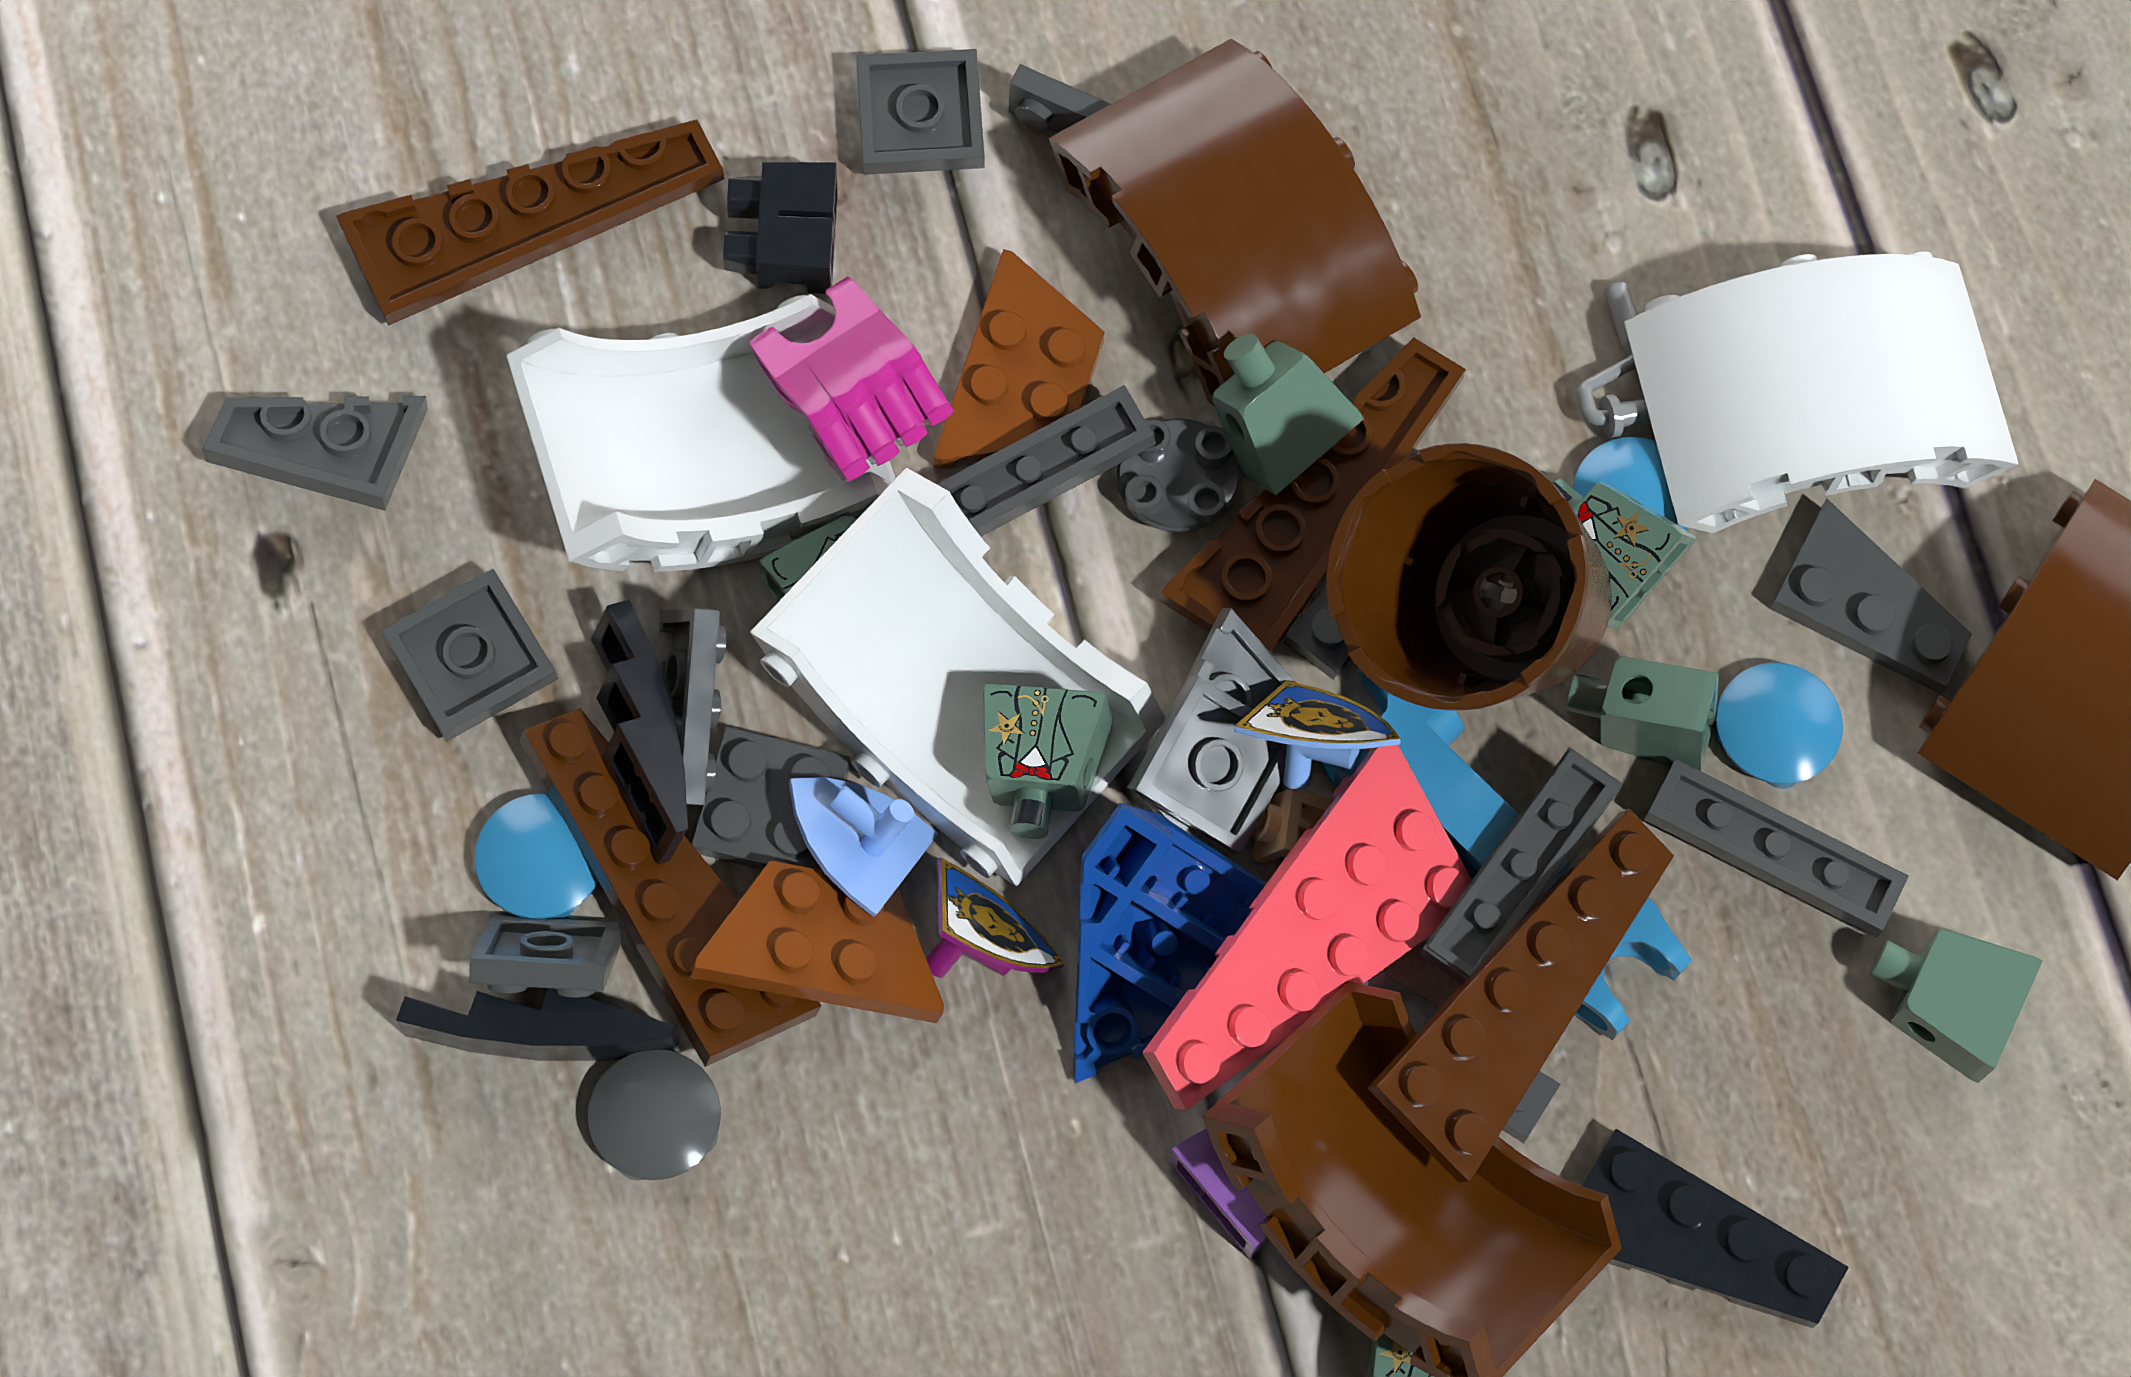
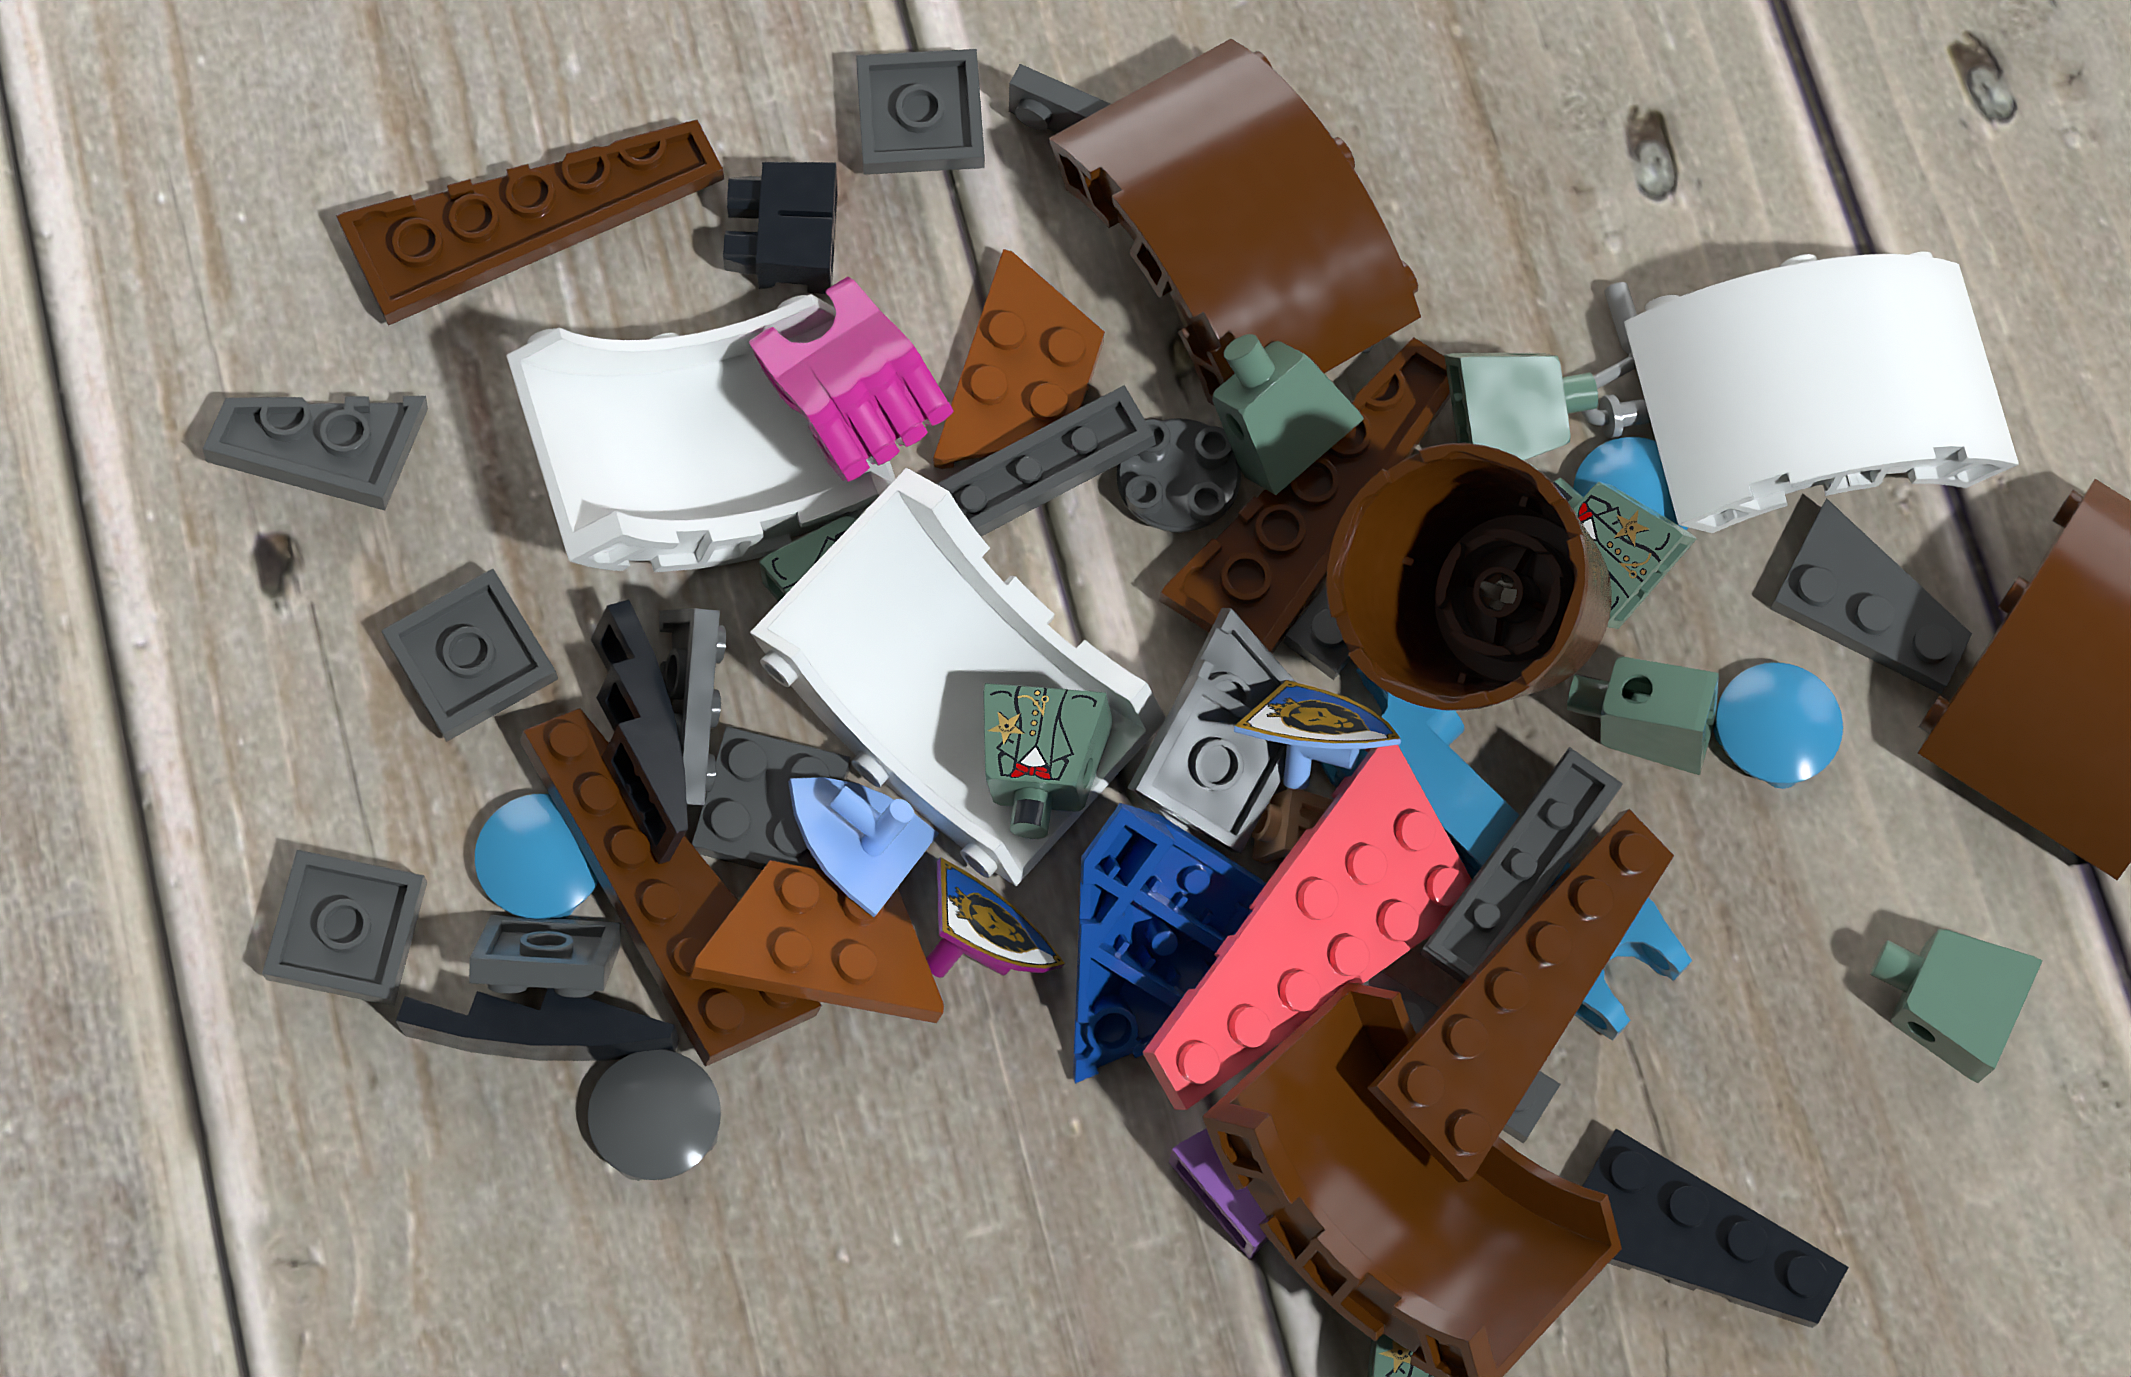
dark grey plate [1644,758,1909,937] -> none
none -> dark grey plate [262,850,427,1006]
none -> torso [1444,353,1598,460]

